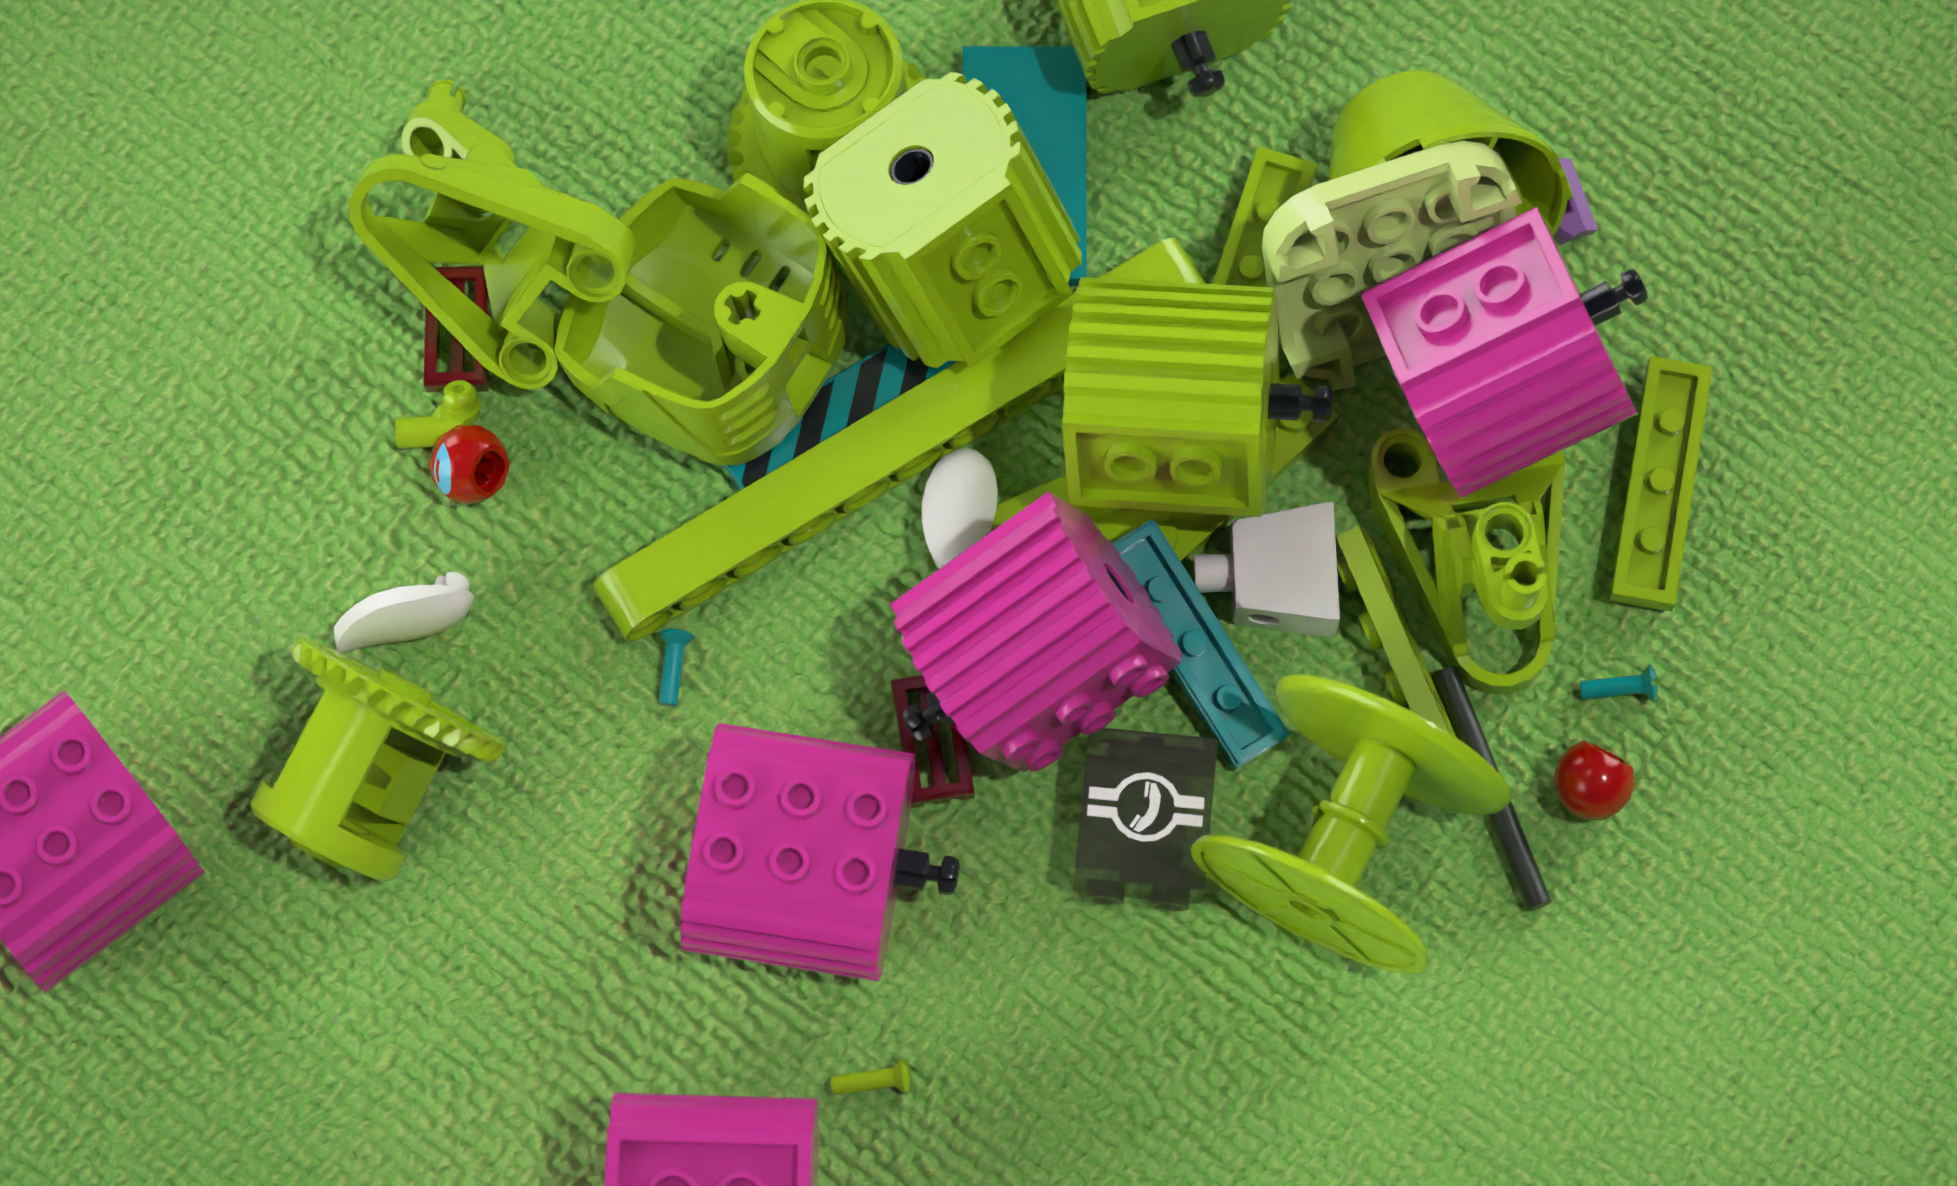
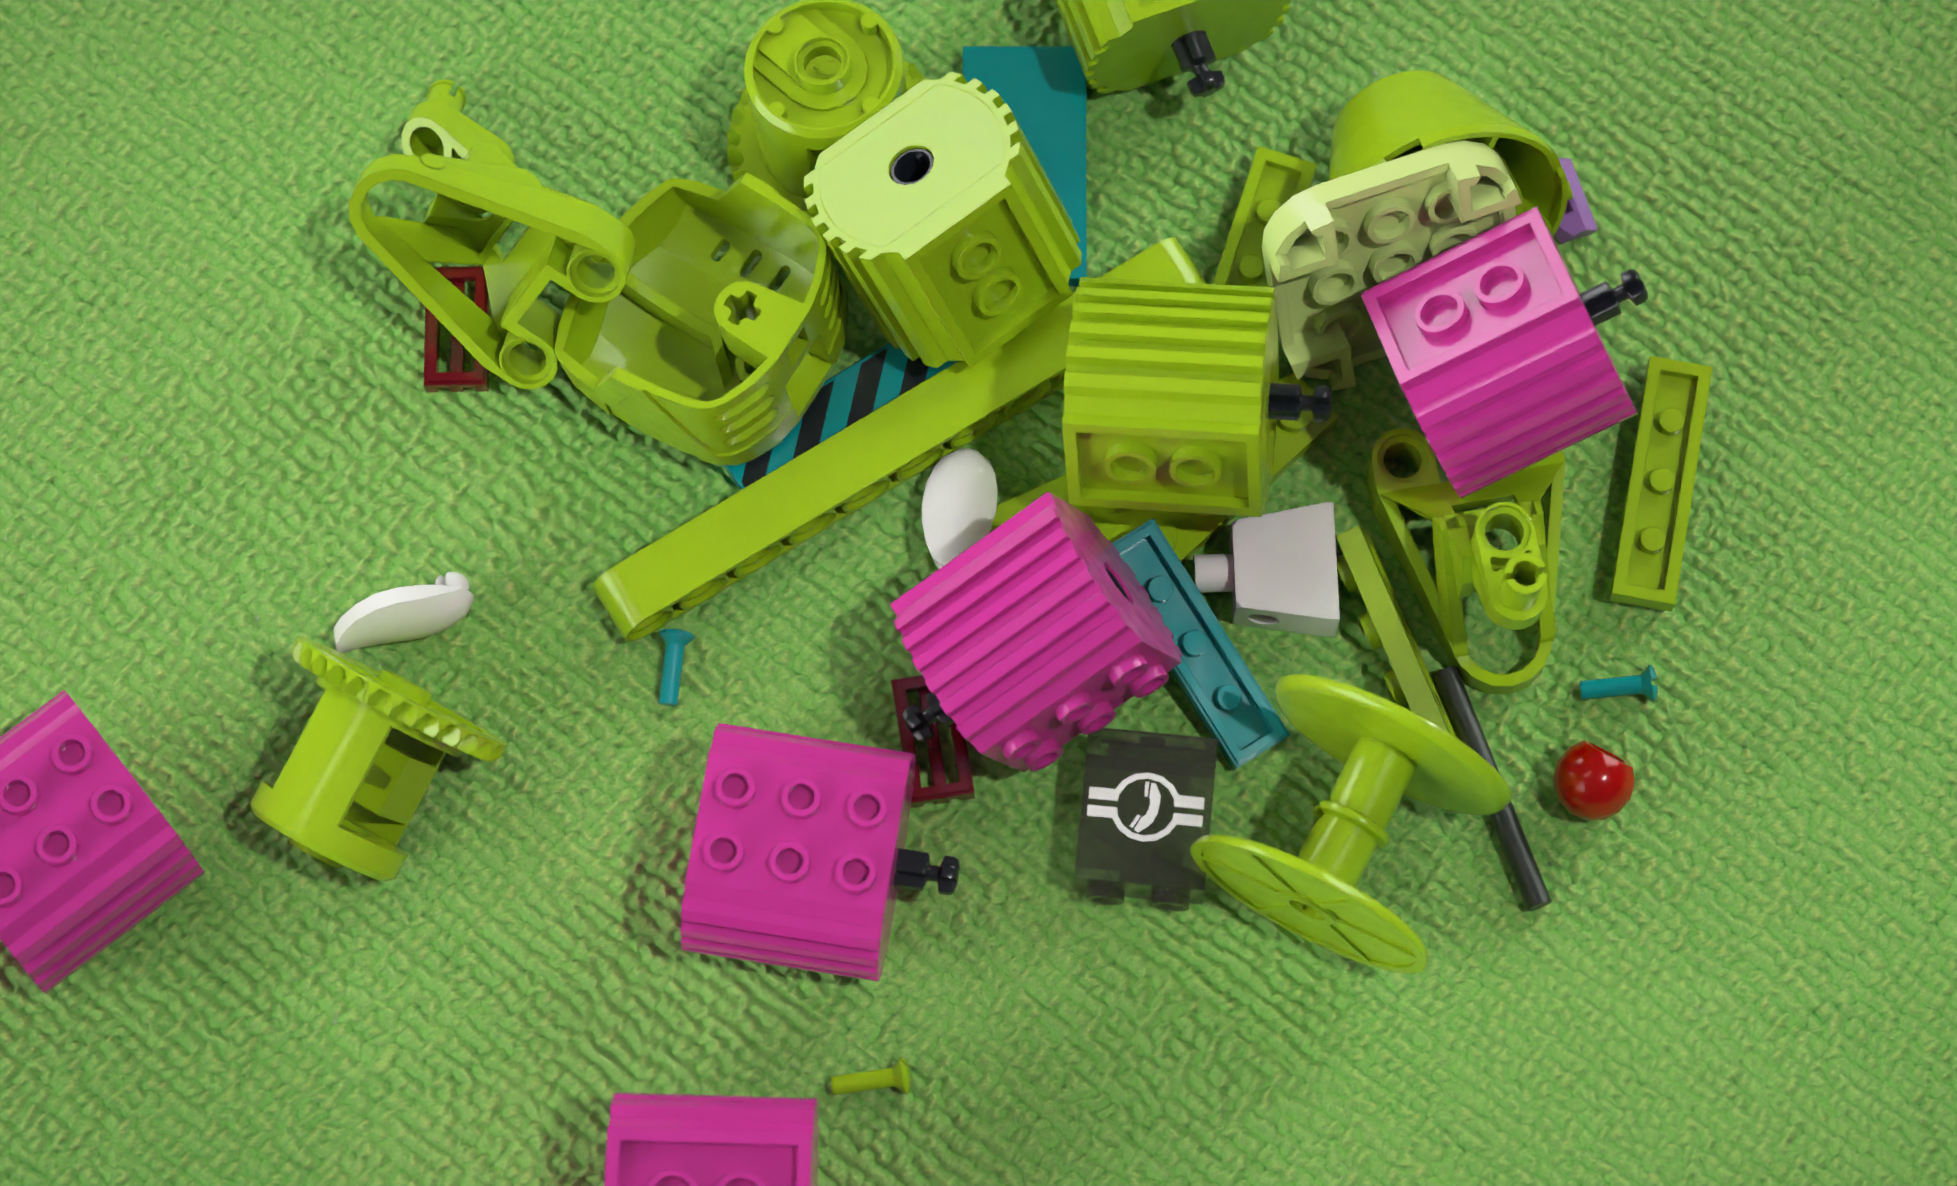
lime arm [395,380,481,449] -> none
red piece [428,425,510,503] -> none

